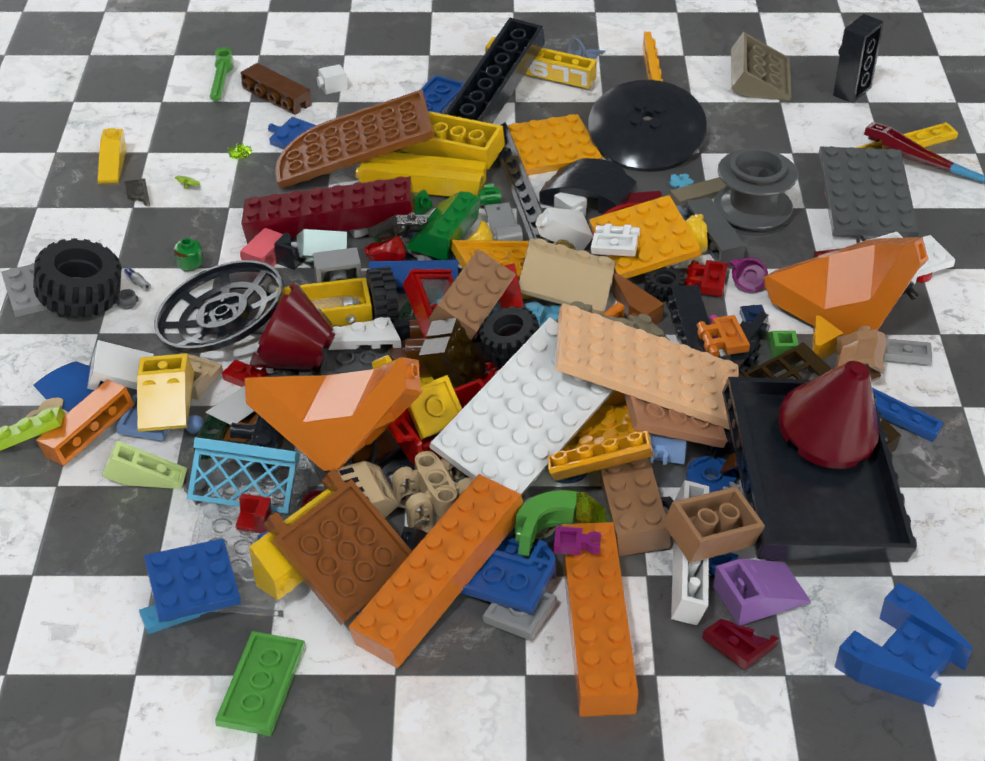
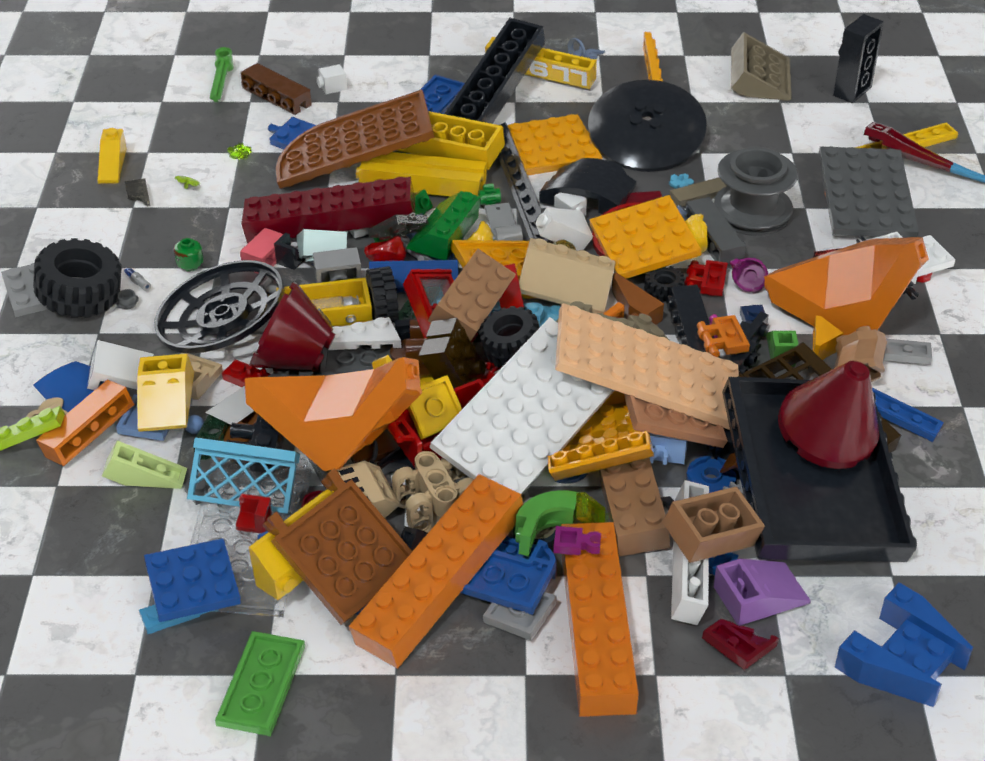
white plate [591,224,640,256] -> none

